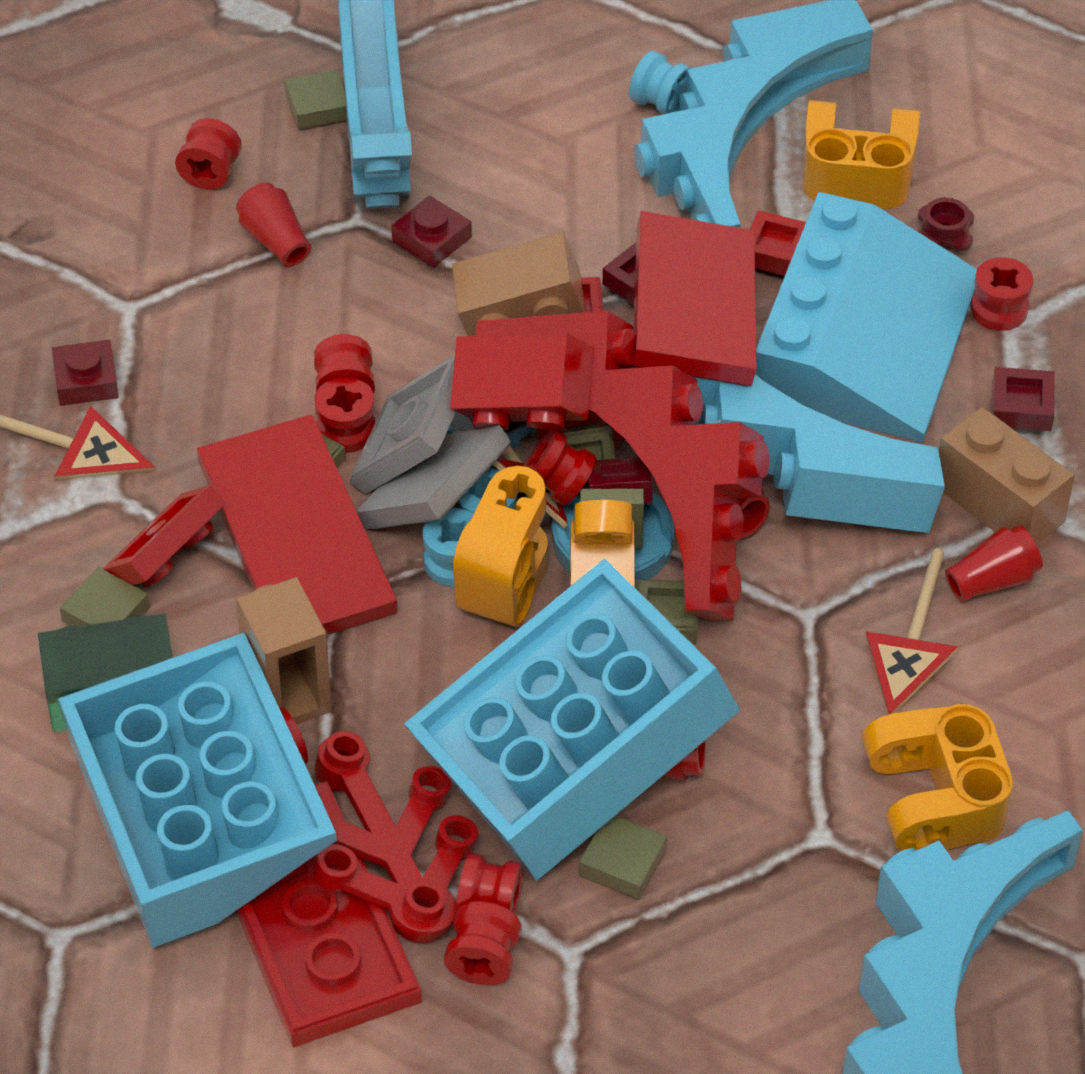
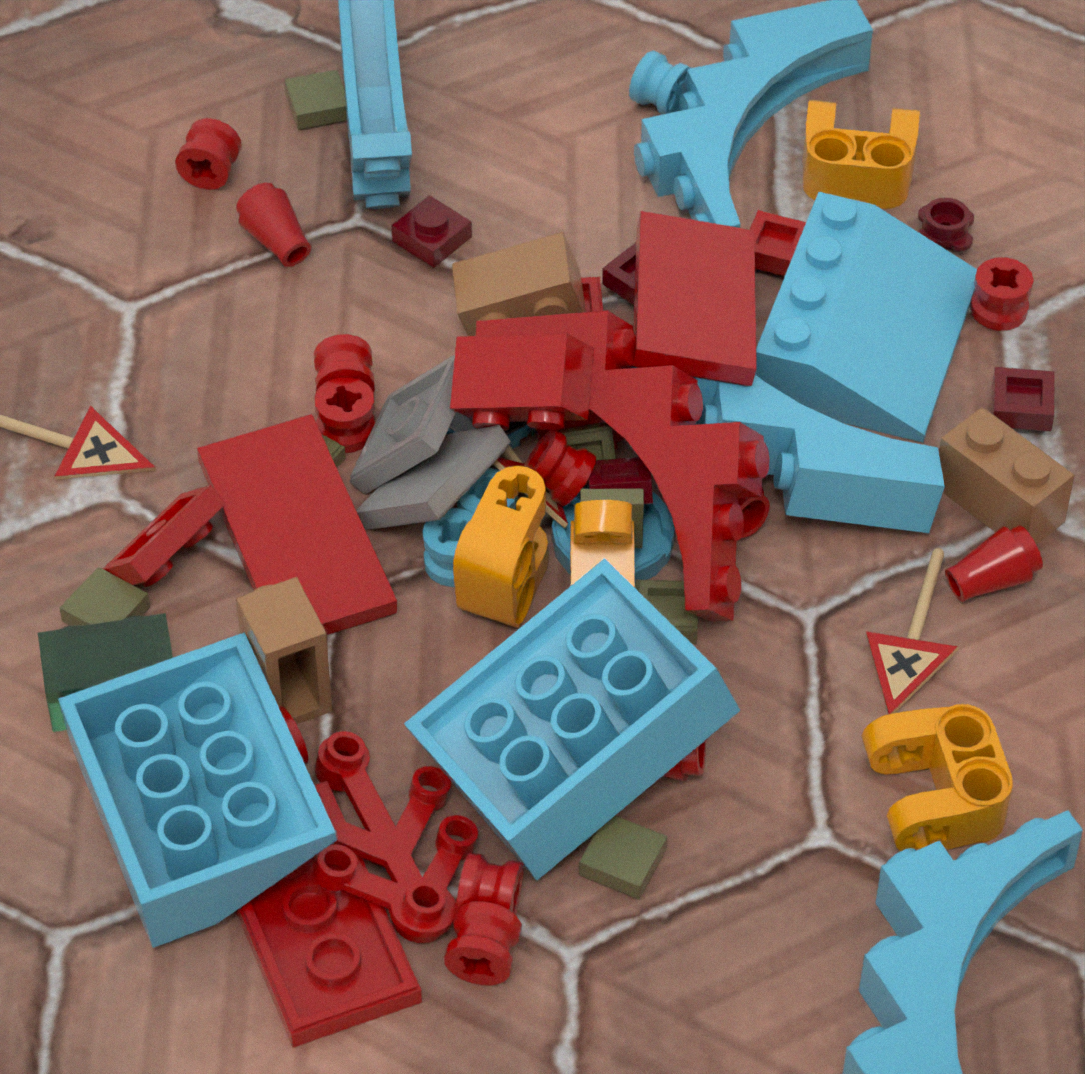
dark red plate [52,339,119,406] -> none

